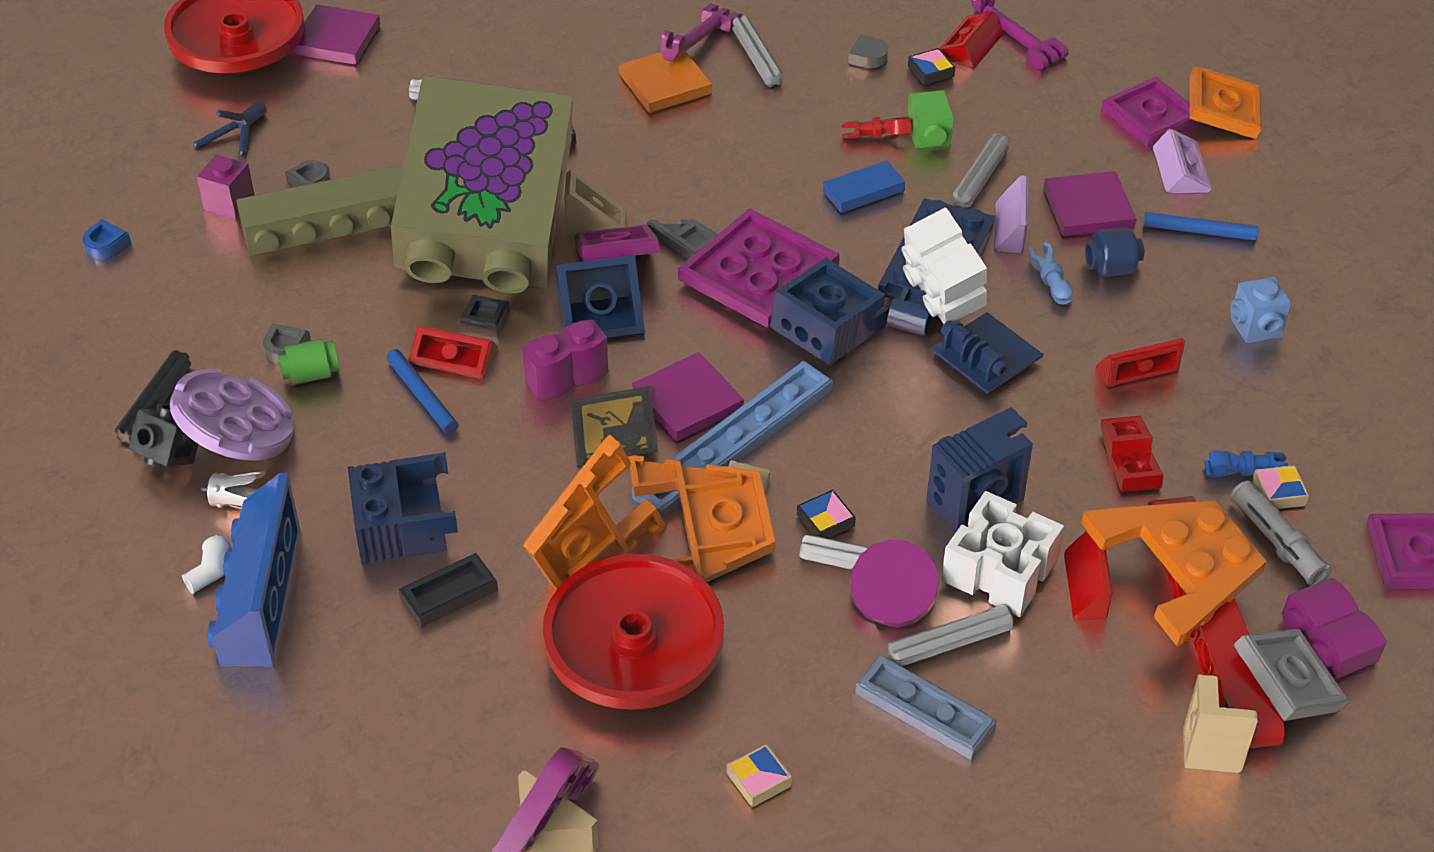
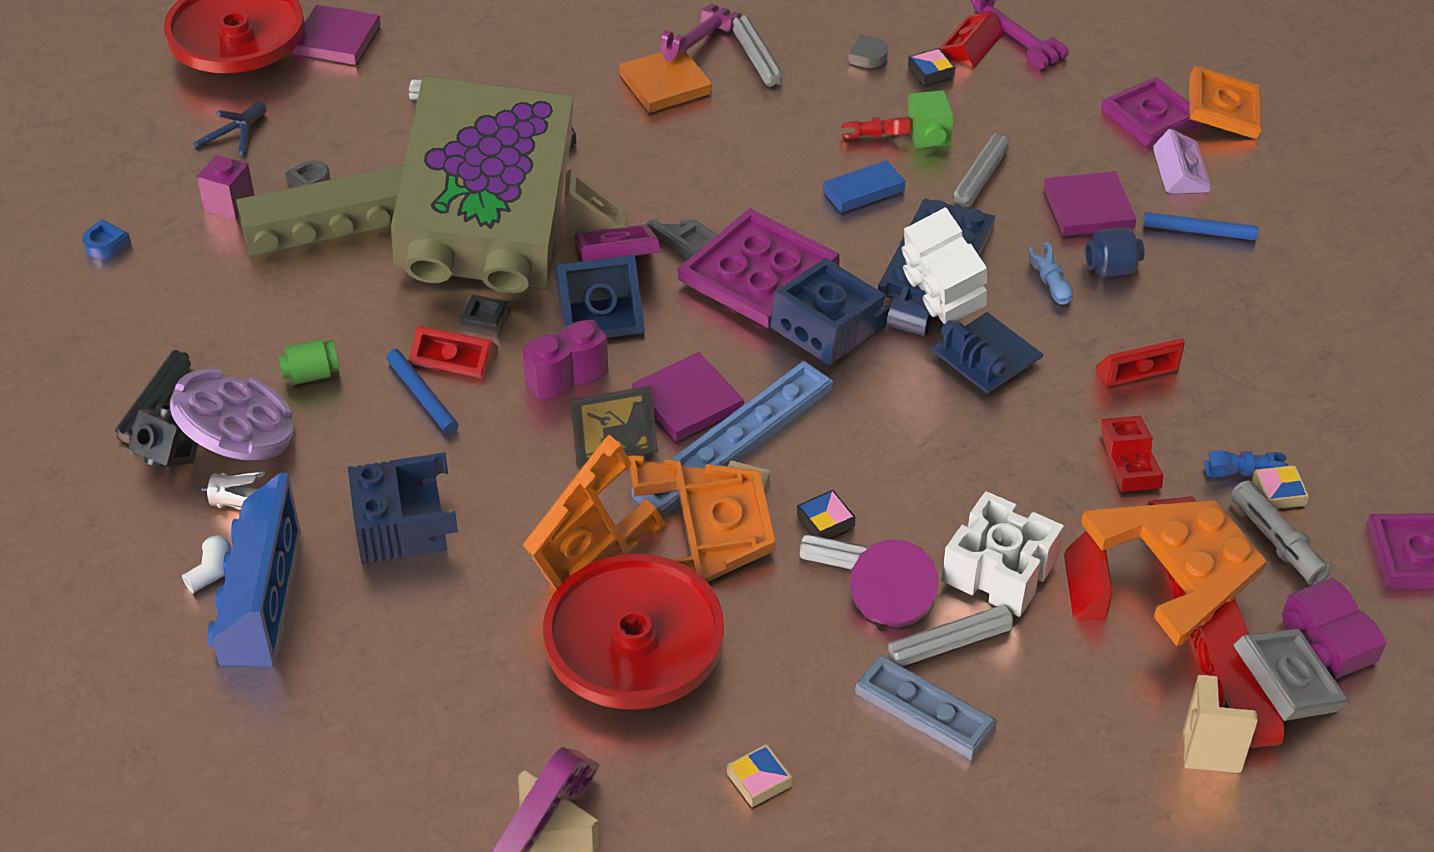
dark grey tile [263,324,311,364] -> none
black tile [399,553,498,628] -> none
dark blue piece [926,407,1033,533] -> none
lavender slope [994,176,1028,253] -> none
medium blue brick [1230,277,1291,343] -> none

